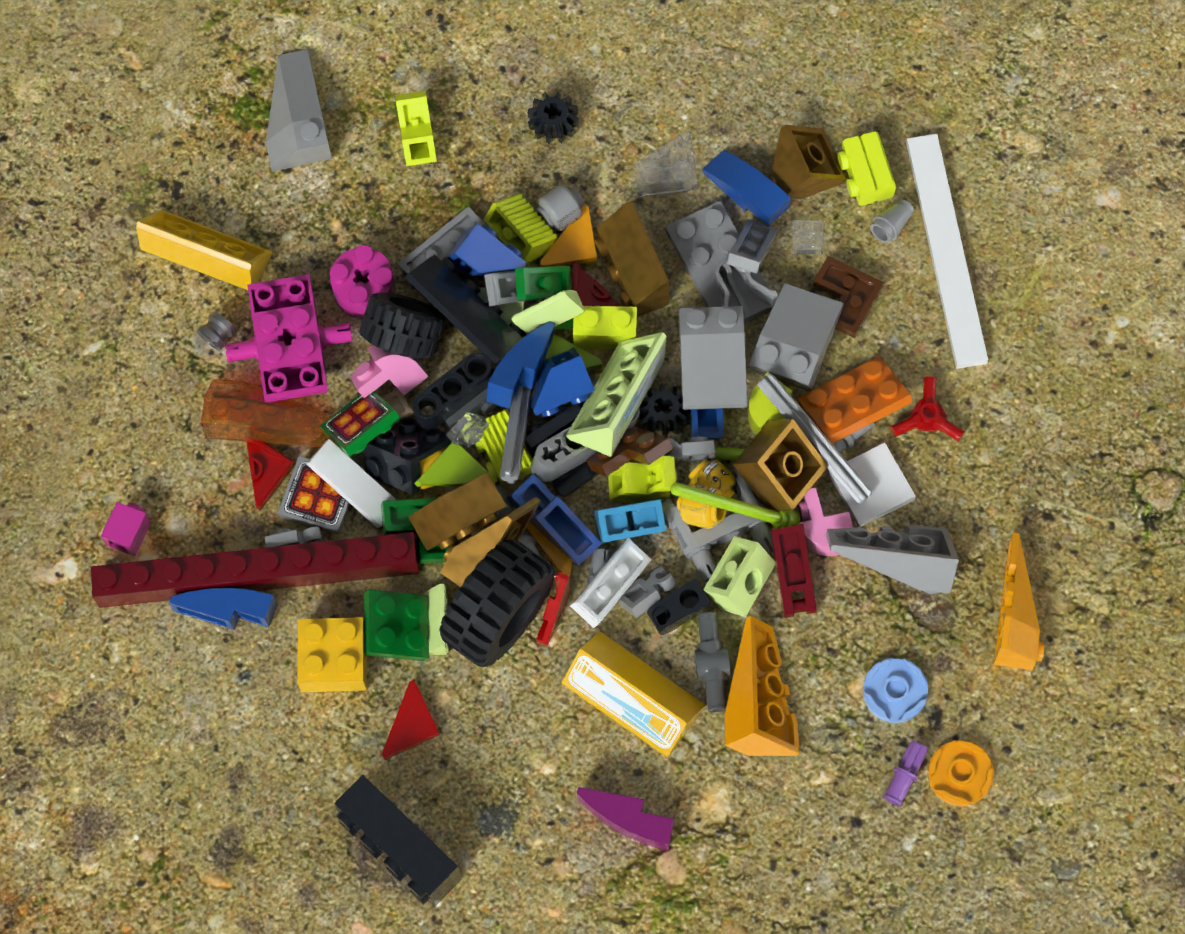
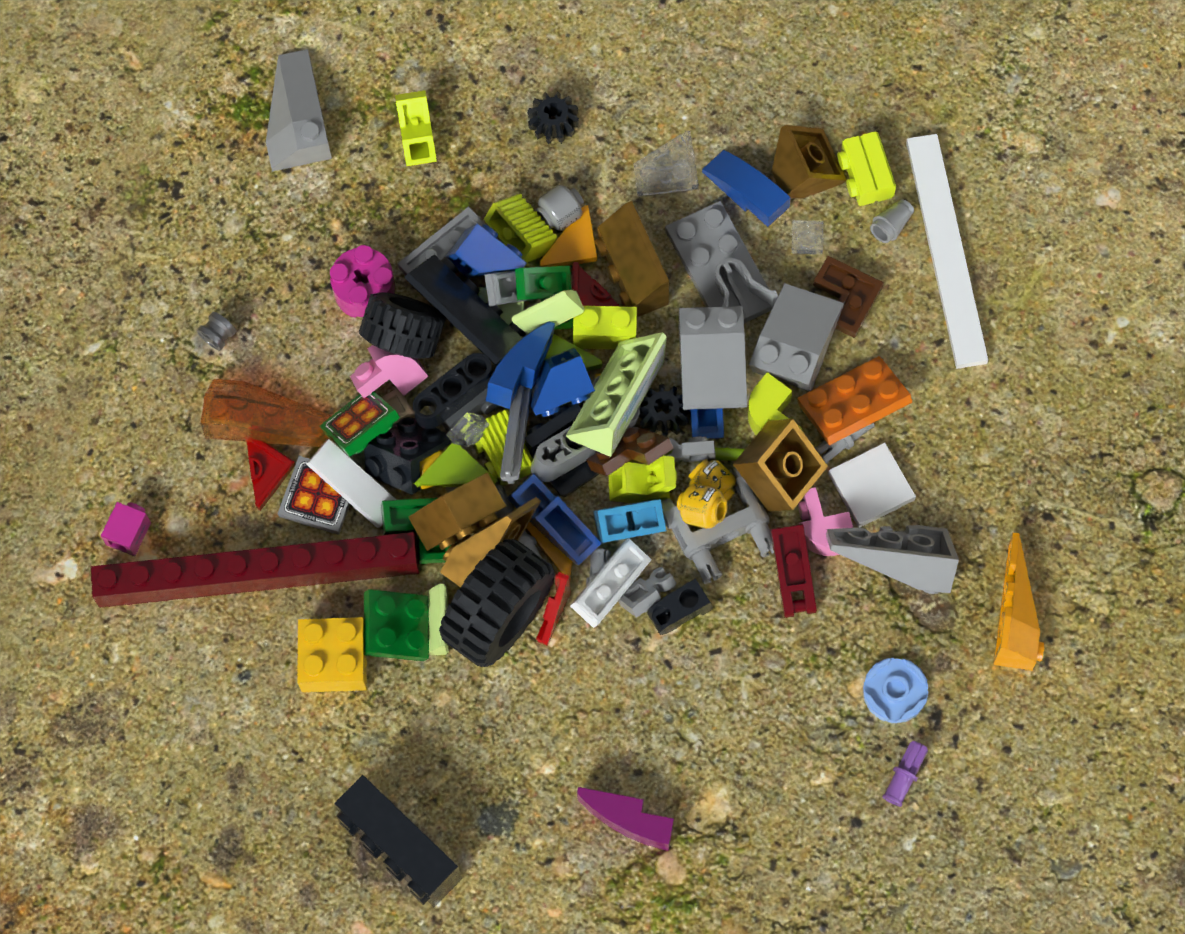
yellow slope [136,210,273,290] -> none
blue slope [169,588,277,630] -> none
dark pink slope [225,274,353,403] -> none
light grey plate [265,526,323,548] -> none
red tile [382,679,440,760] -> none
yellow slope [562,631,706,758] -> none
lime piece [670,483,800,528] -> none
dark grey pin [694,612,730,713] -> none
yellowish green brick [703,536,776,617] -> none
light orange wedge [724,616,799,756] -> none
light grey plate [727,219,778,274] -> none
light grey axle [758,373,872,503] -> none
red piece [890,376,965,442] -> none
light orange tile [927,739,994,807] -> none

